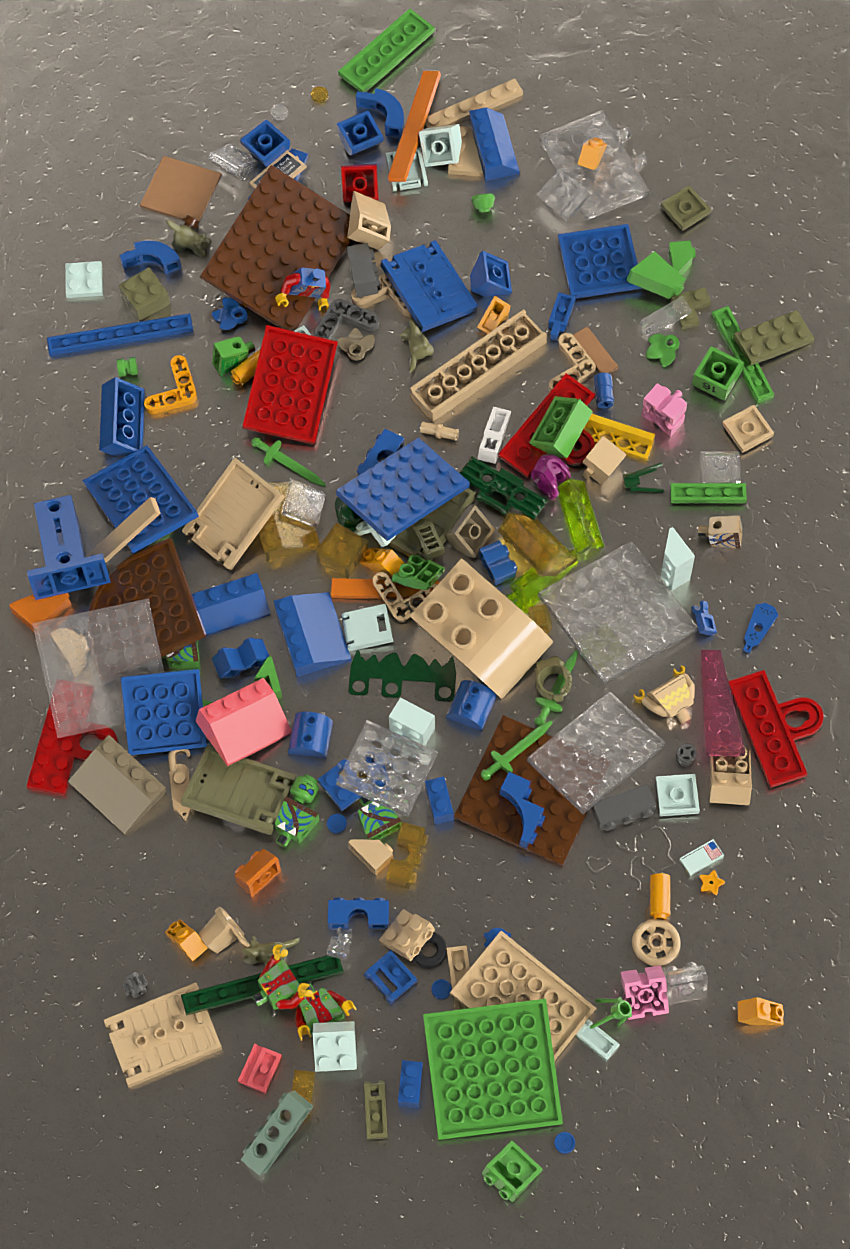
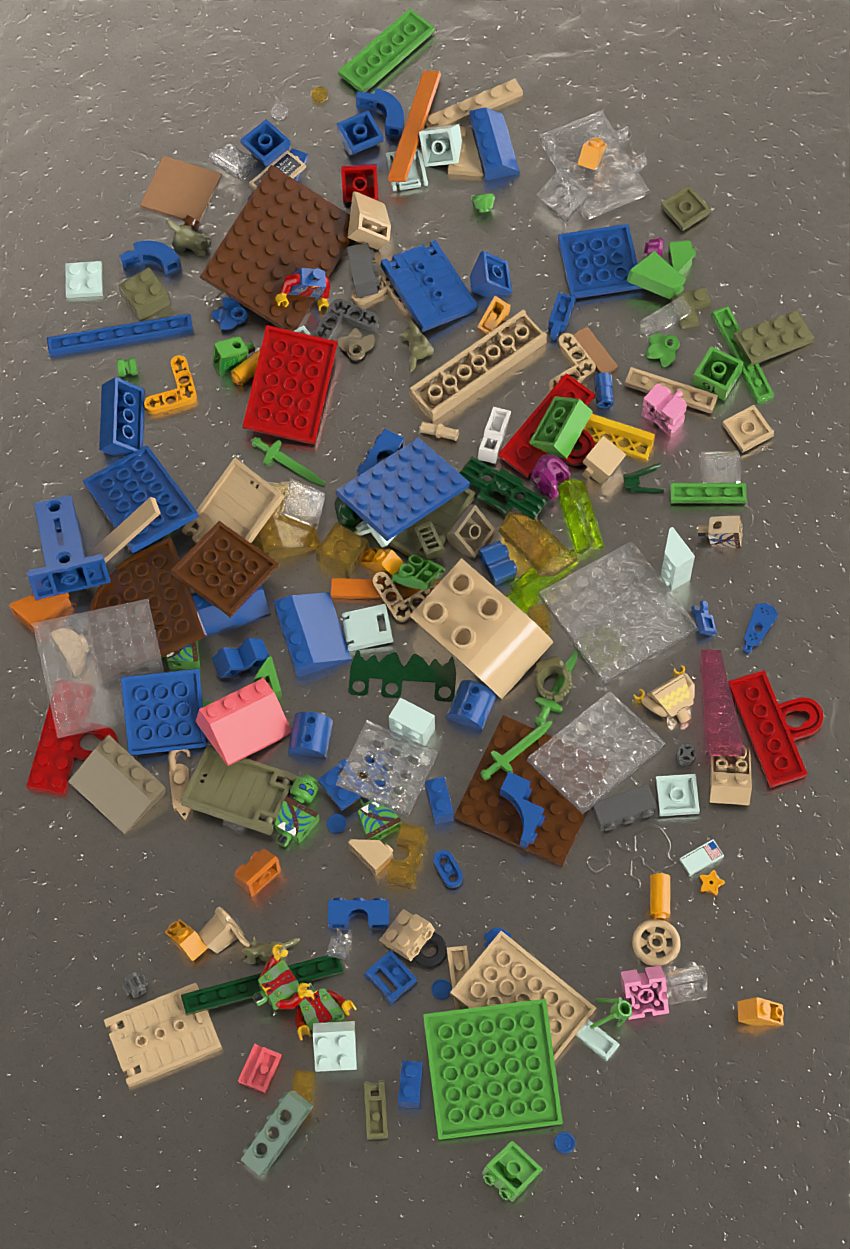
none -> reddish brown plate [170,521,279,618]
none -> blue plate [433,850,463,888]
none -> tan plate [624,367,718,414]
none -> magenta cone [644,237,663,257]

